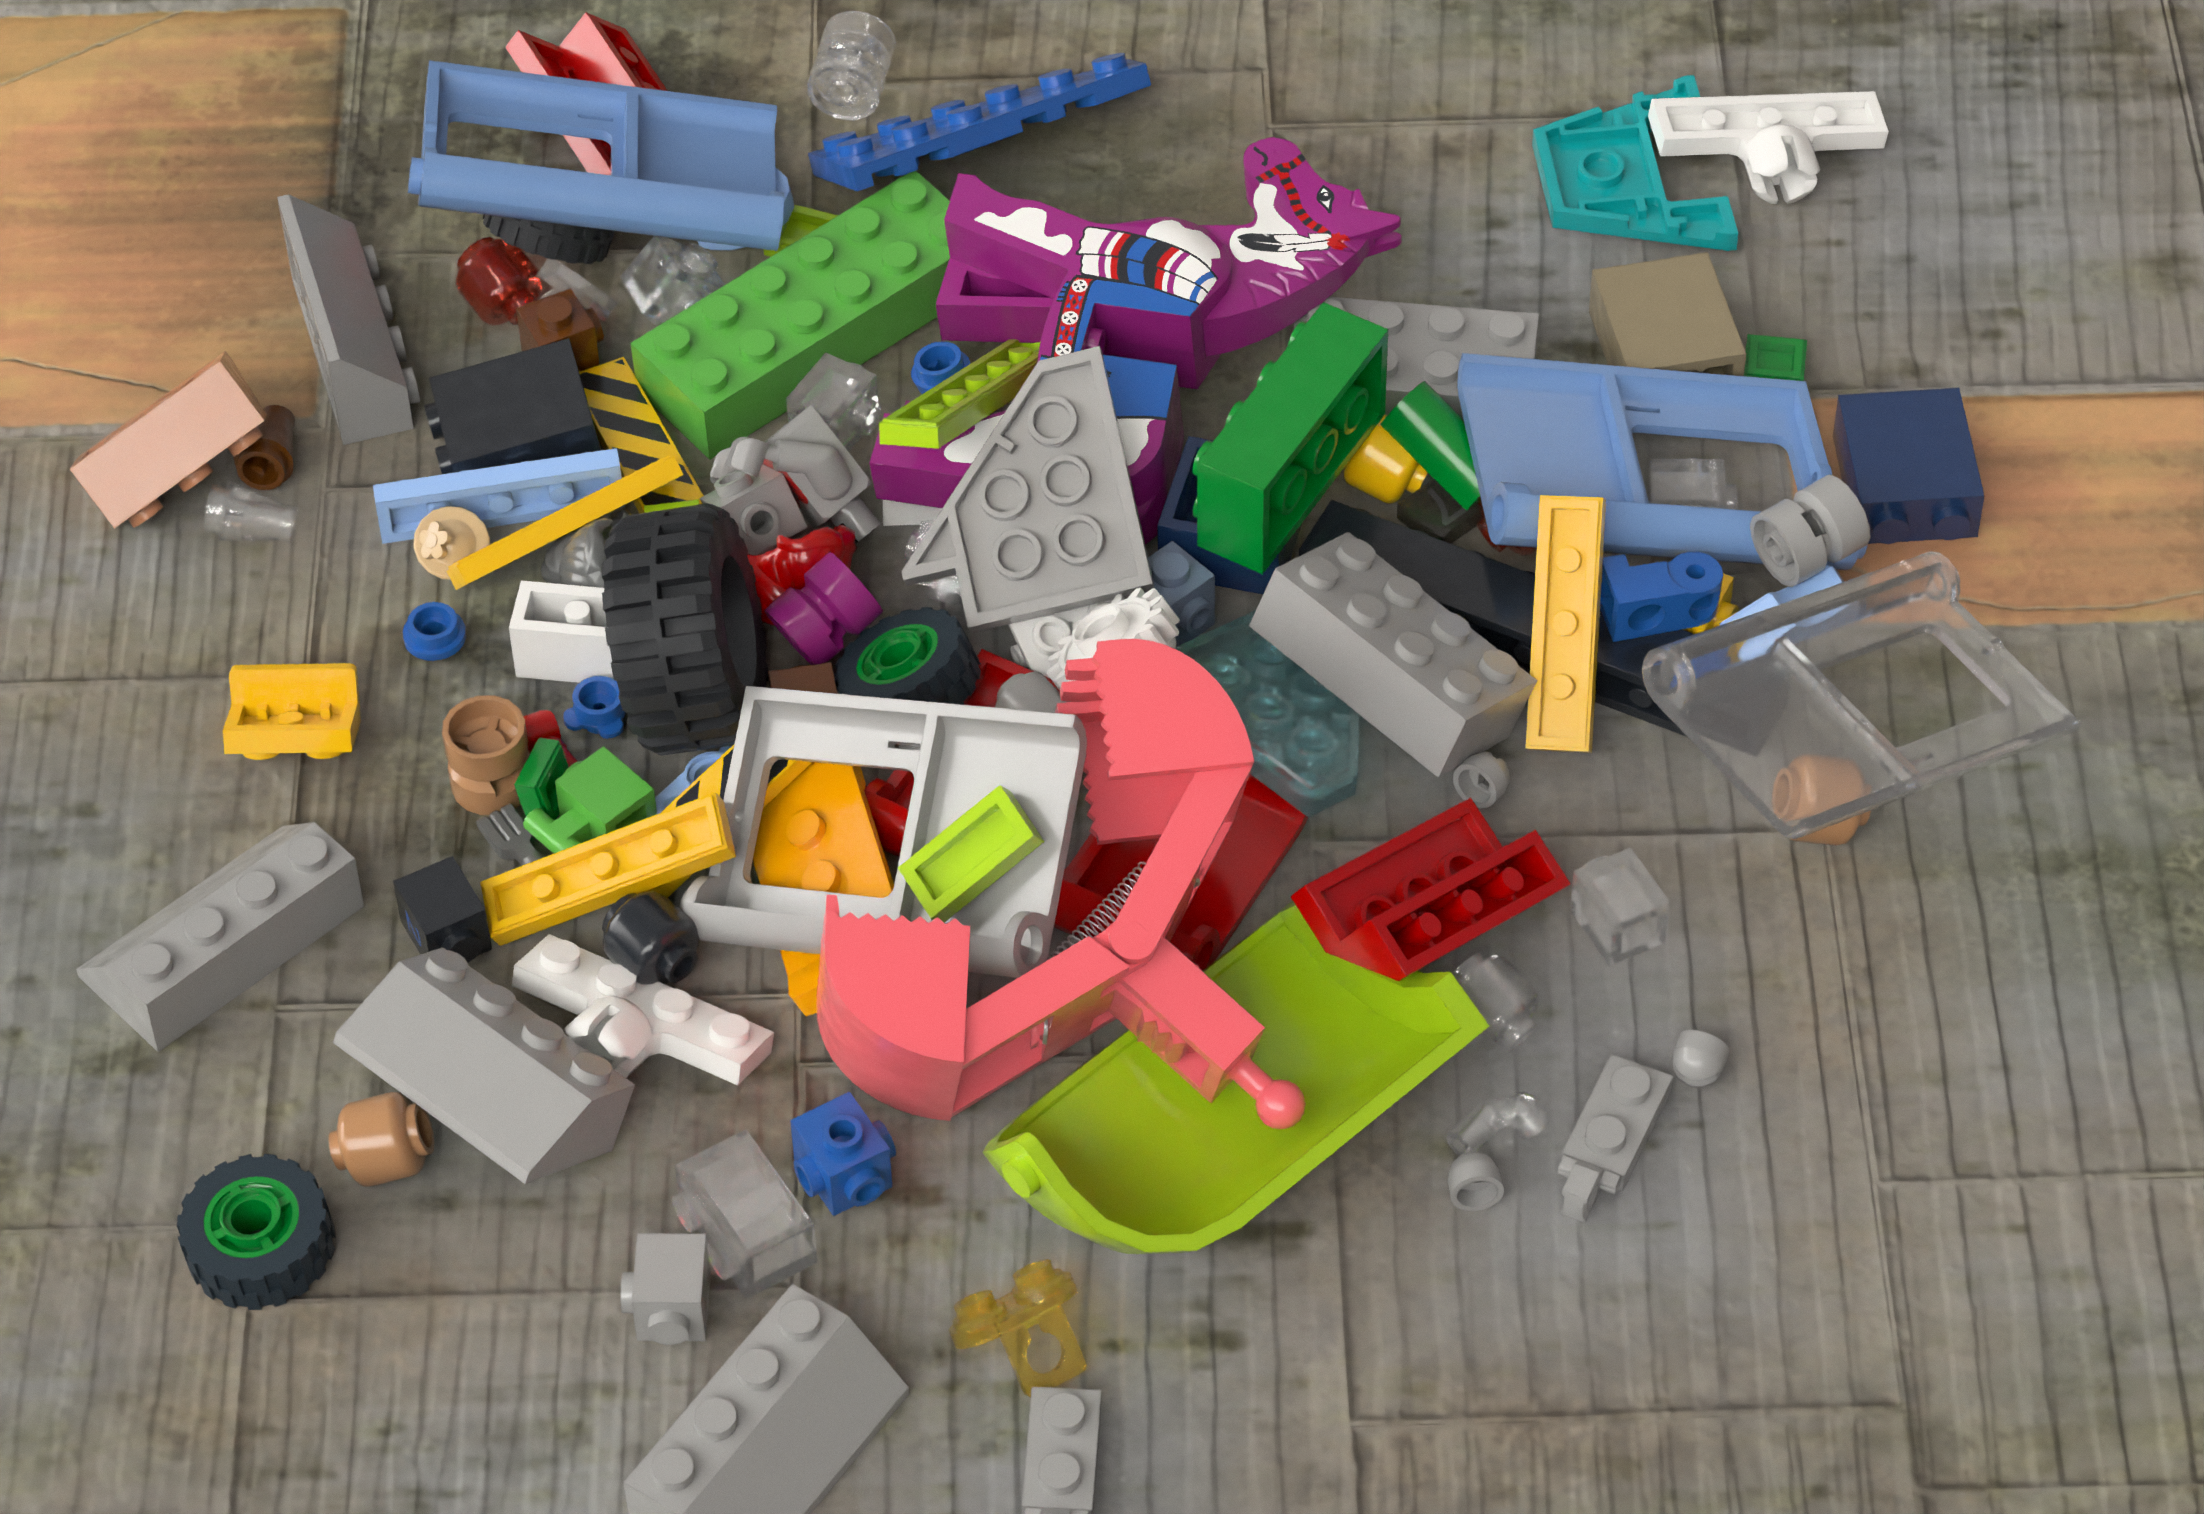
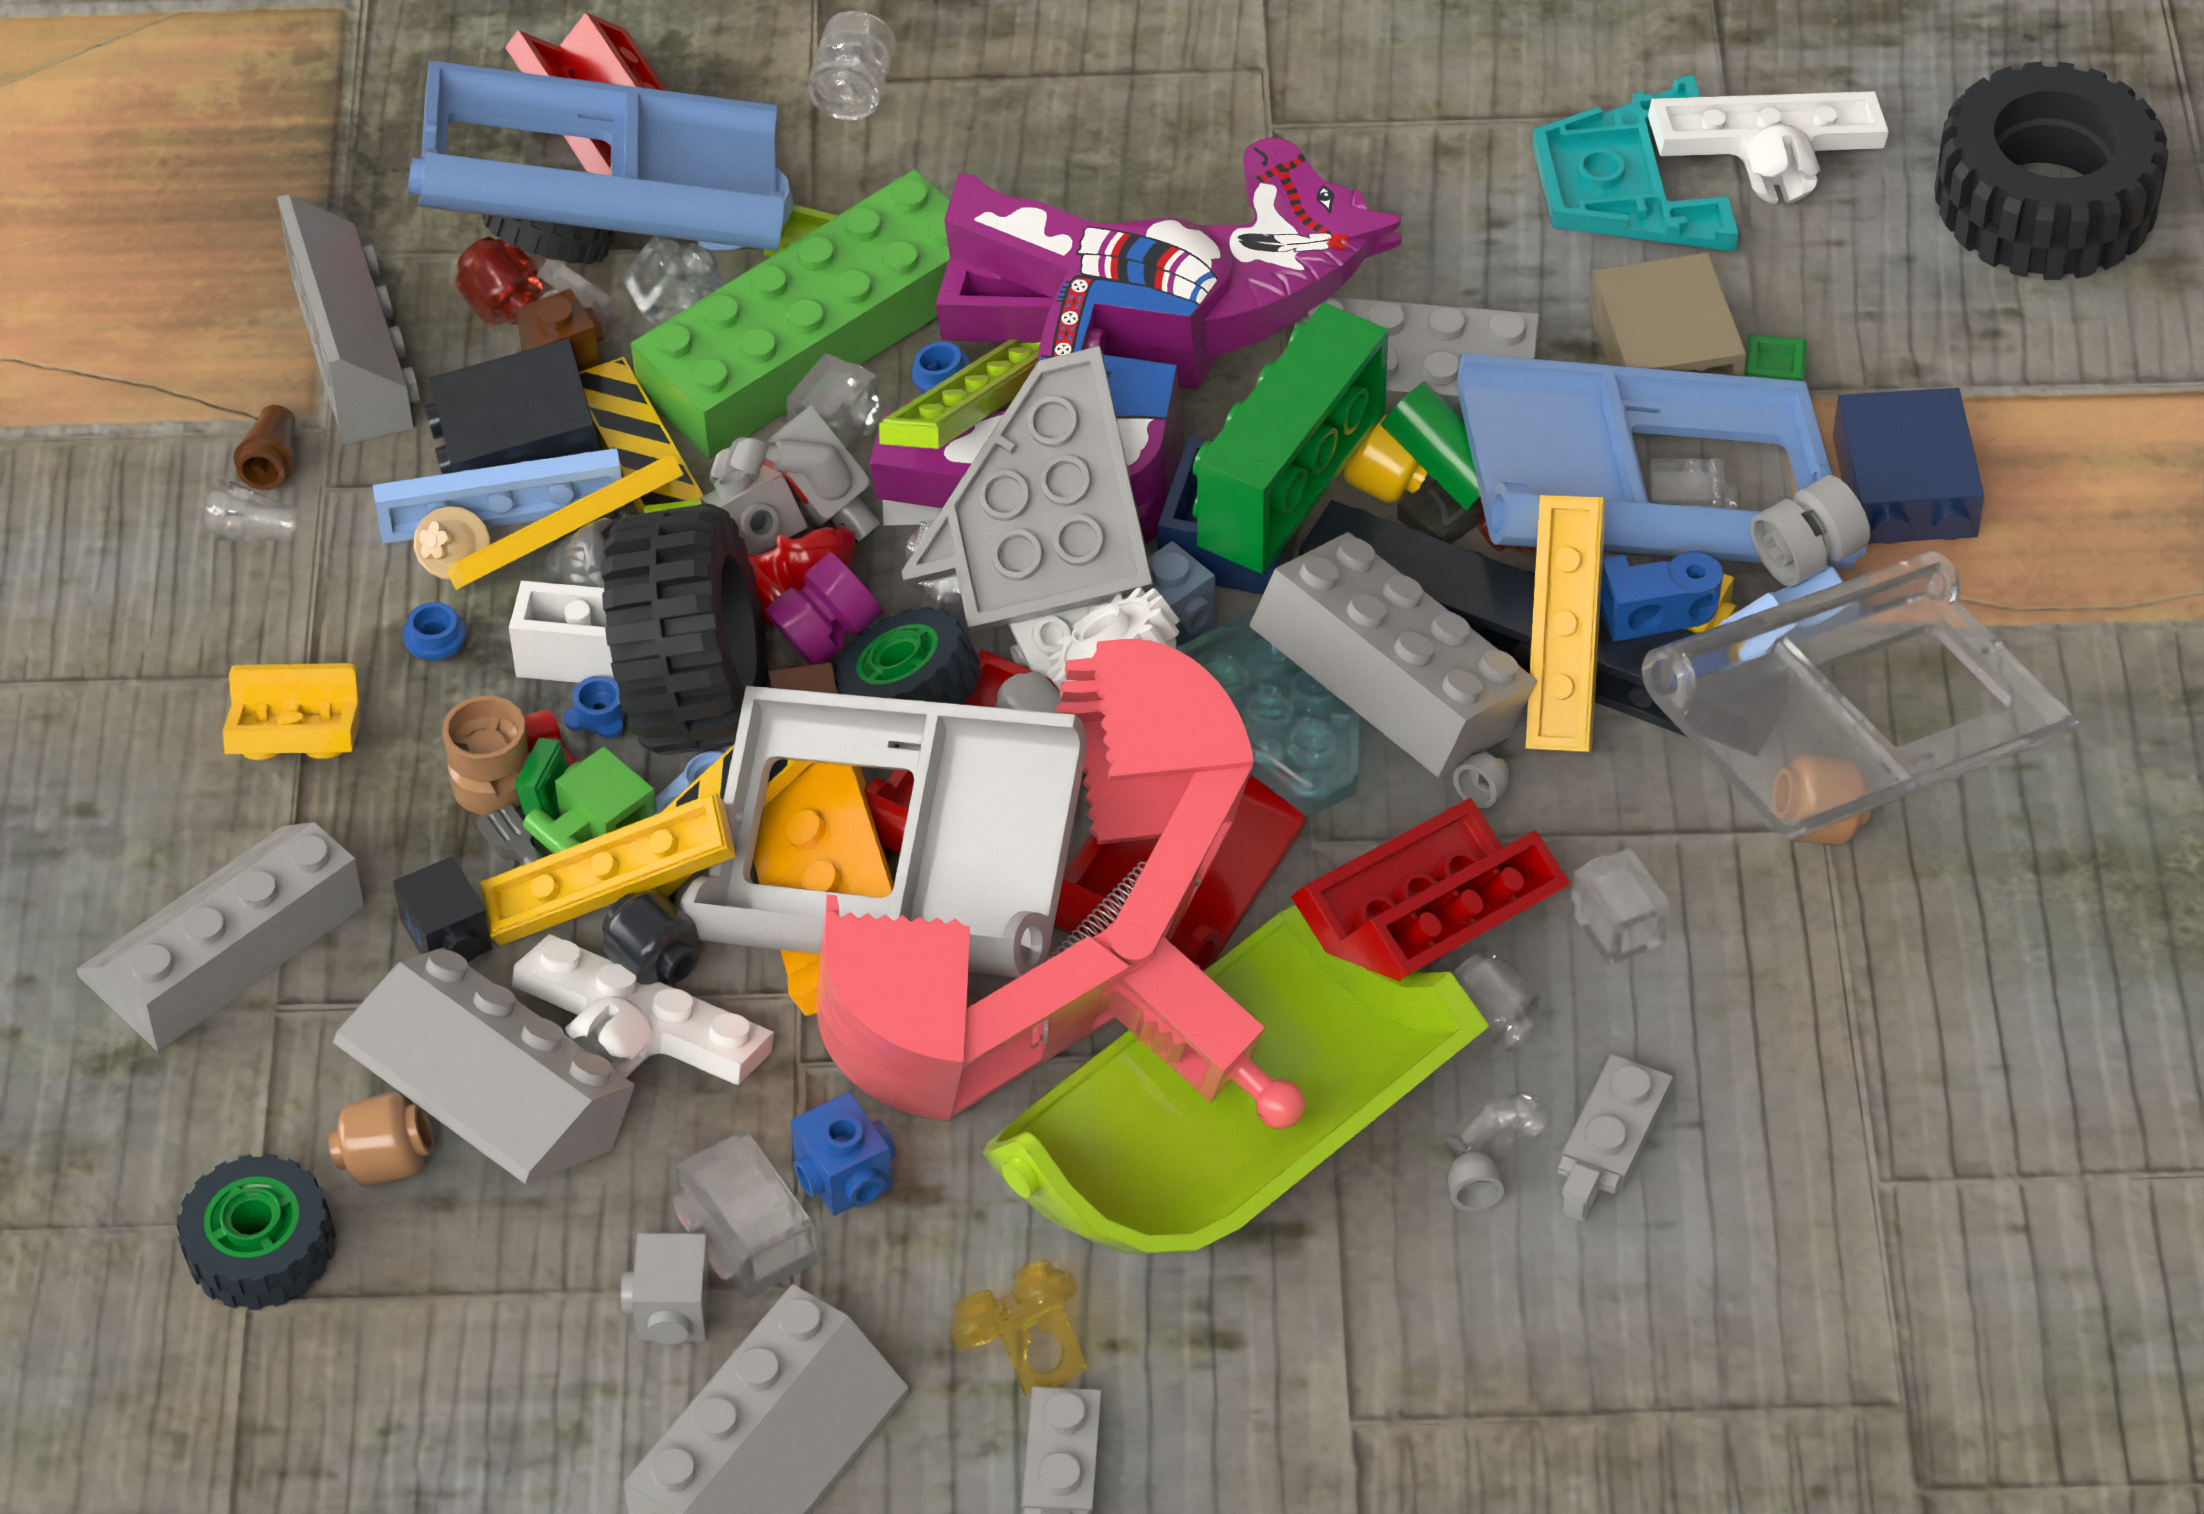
slope [70,351,267,529] -> none
blue wing [808,53,1151,191] -> none
lime tile [898,785,1045,923] -> none
light grey hinge [1672,1030,1730,1087] -> none
none -> black tyre [1934,61,2169,280]

